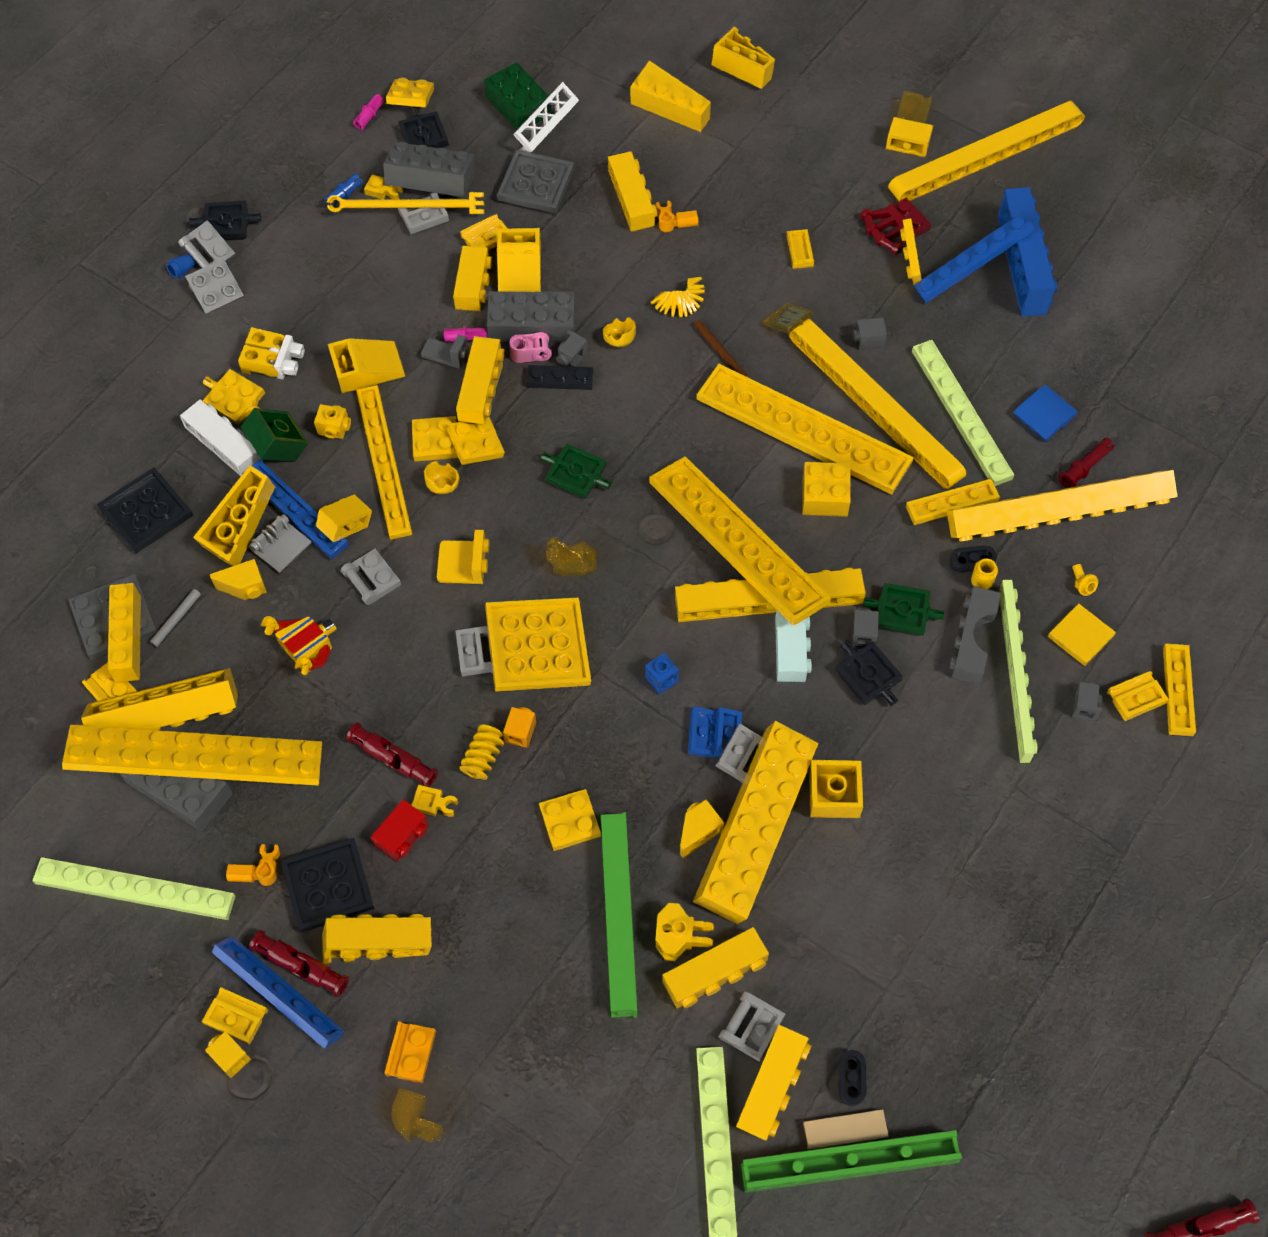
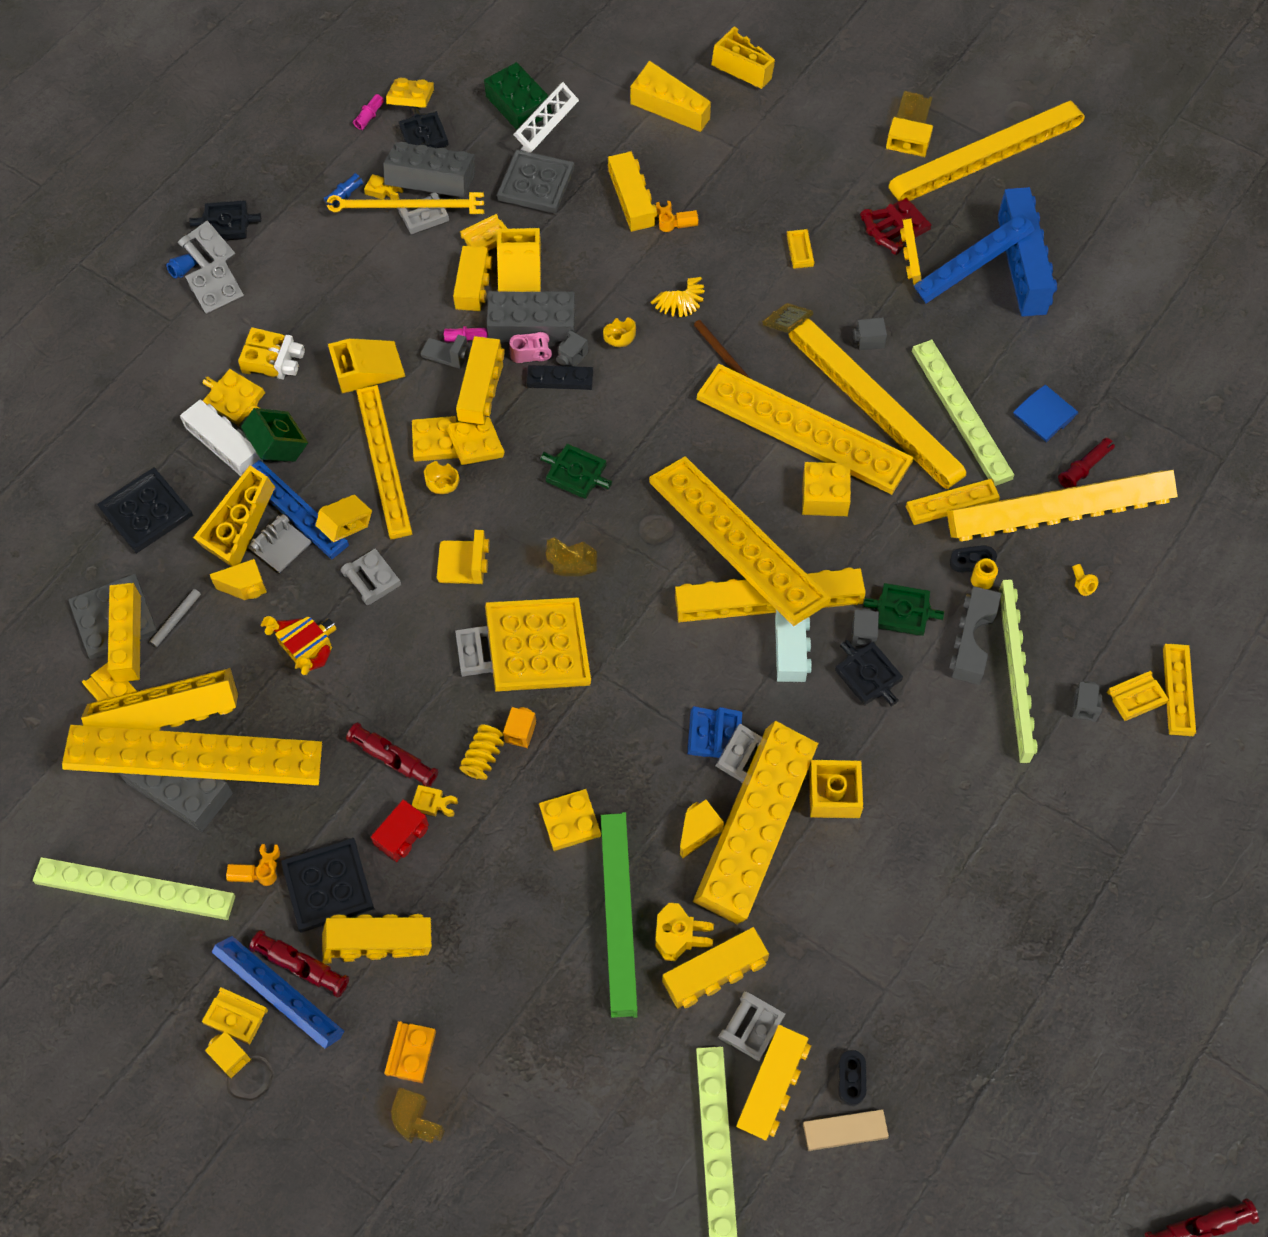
yellow brick [314,404,351,439] -> none
blue brick [645,653,679,695] -> none
bright green tile [741,1130,962,1193] -> none
yellow tile [1048,603,1116,666] -> none

